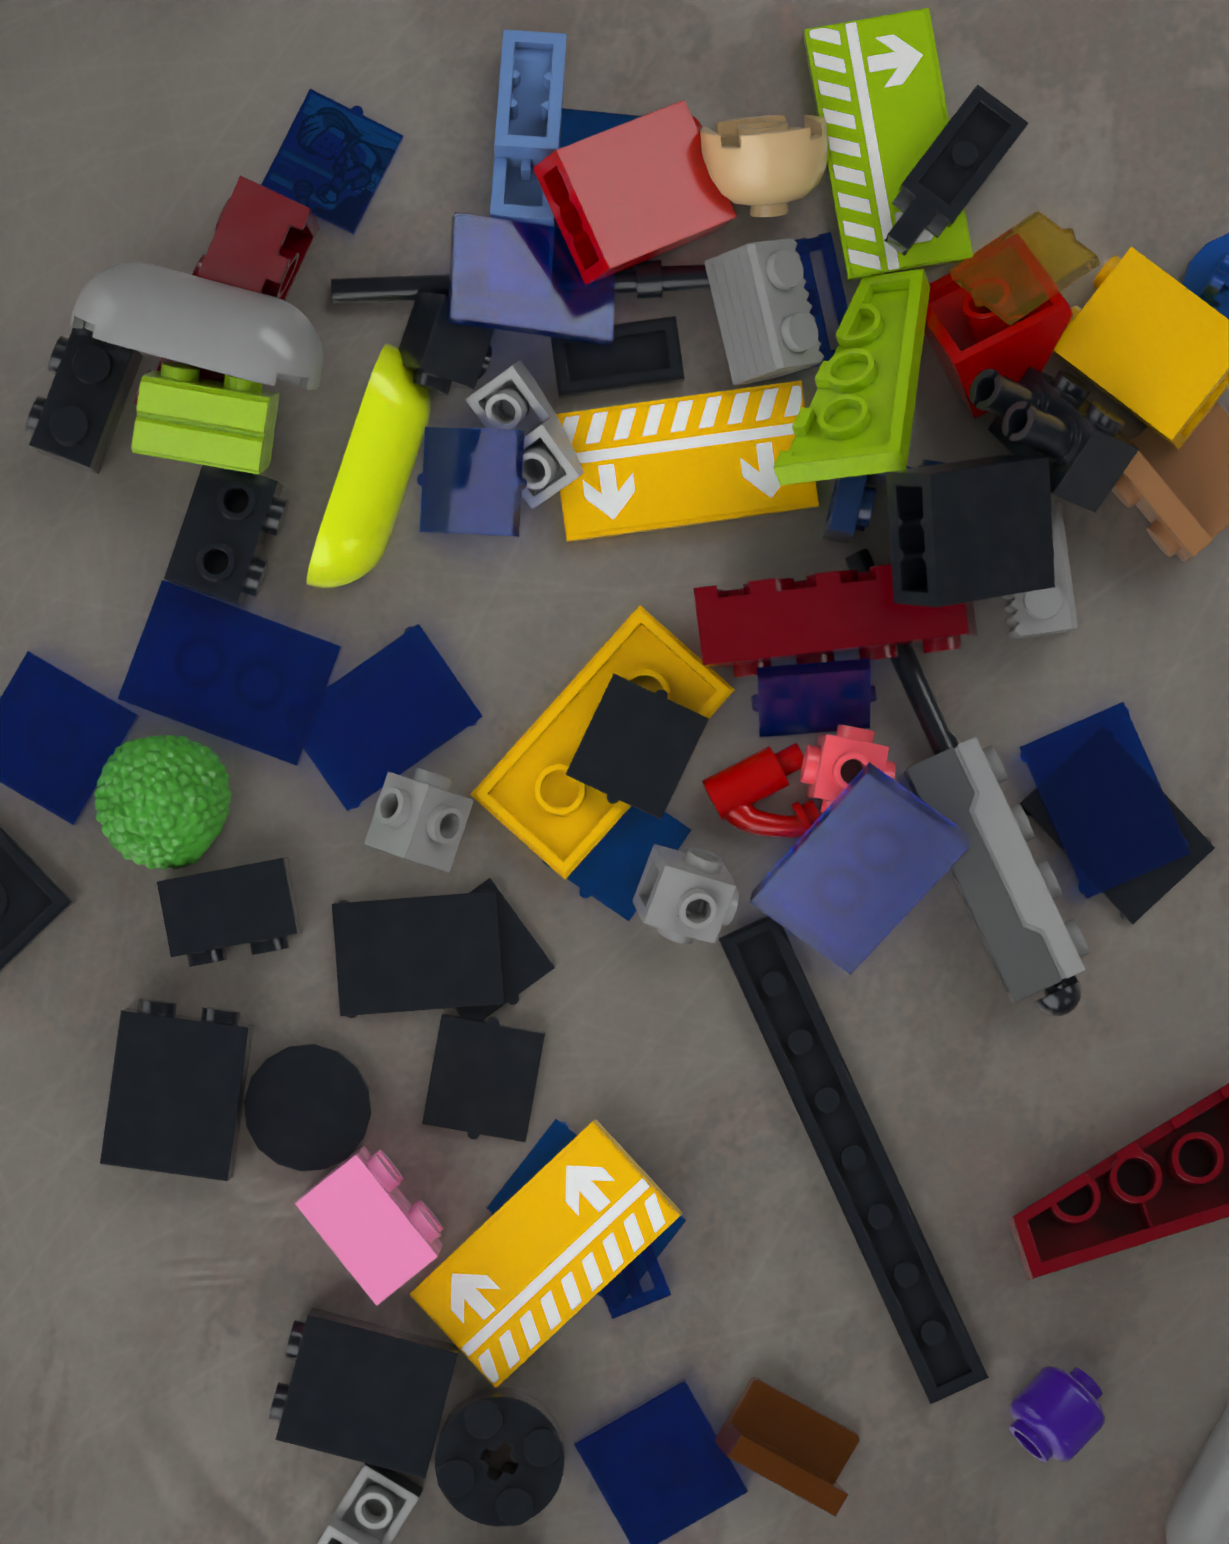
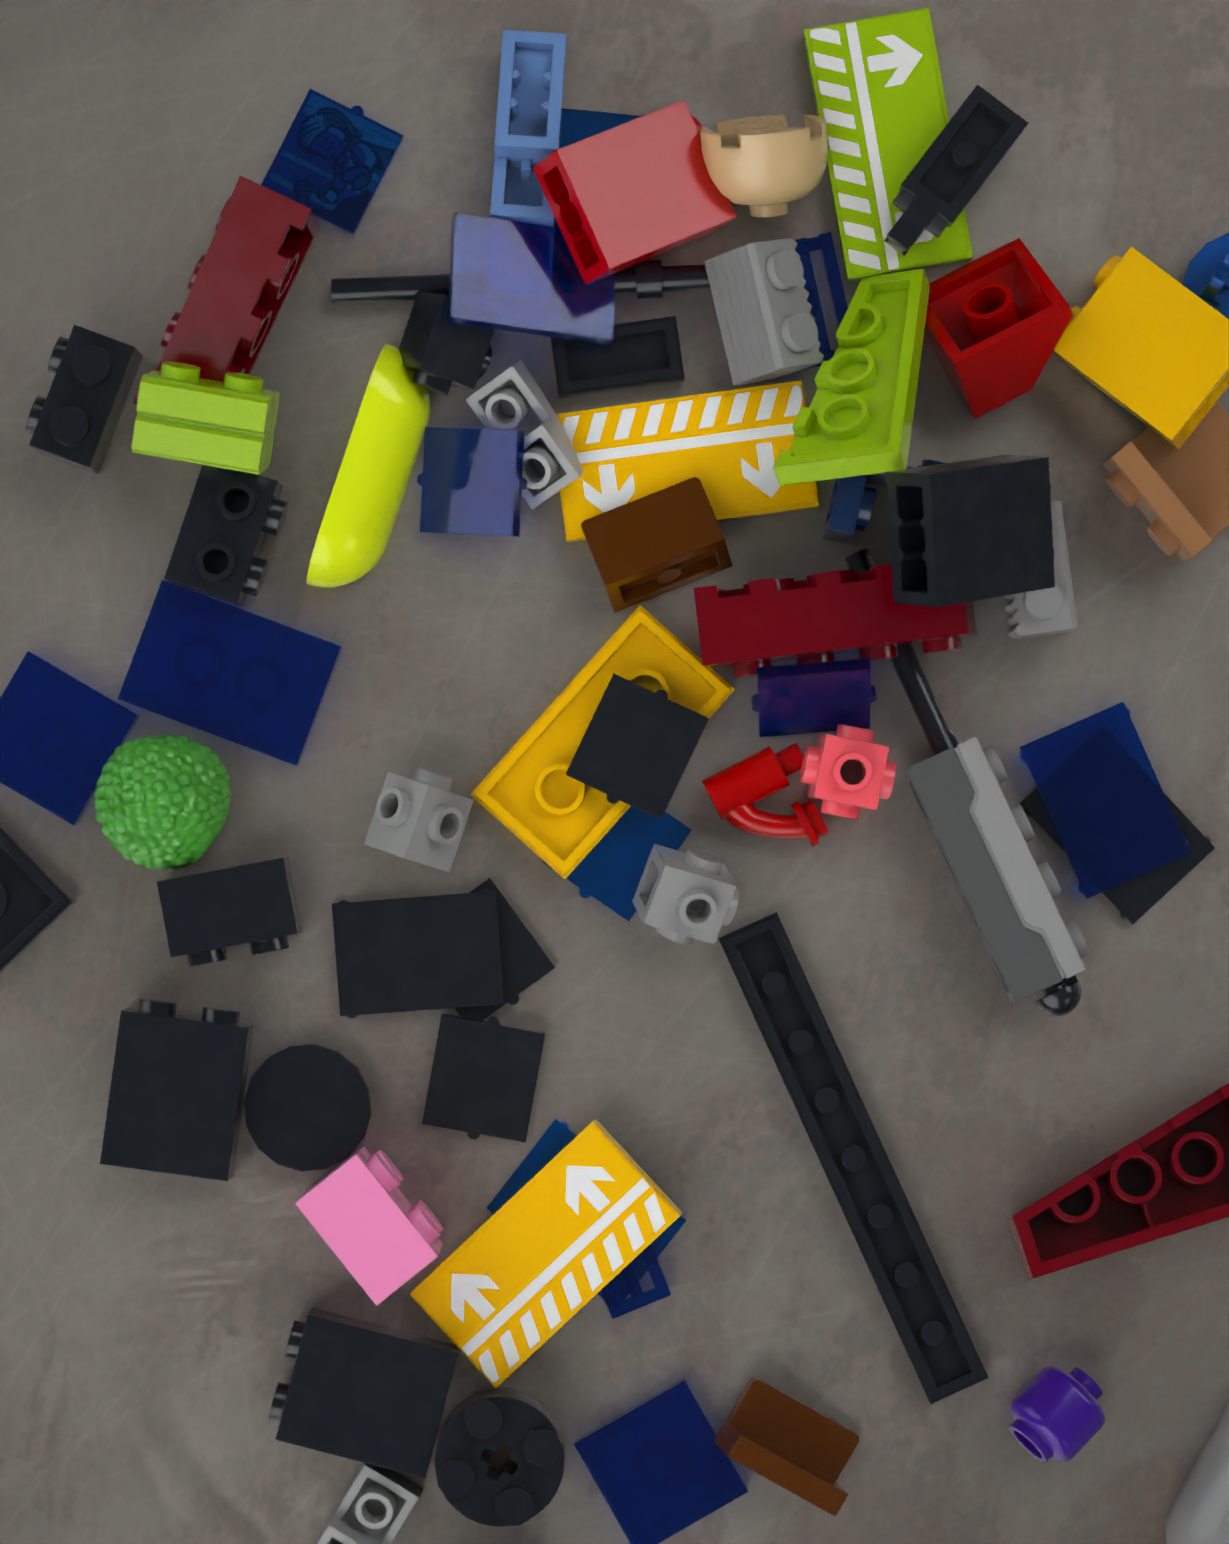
light grey brick [69,262,323,390] -> none
clear blue piece [282,624,483,811] -> none
clear blue tile [750,762,971,975] -> none
clear yellow piece [949,210,1100,325] -> none
black brick [969,366,1139,513] -> none
none -> reddish brown panel [581,477,732,613]

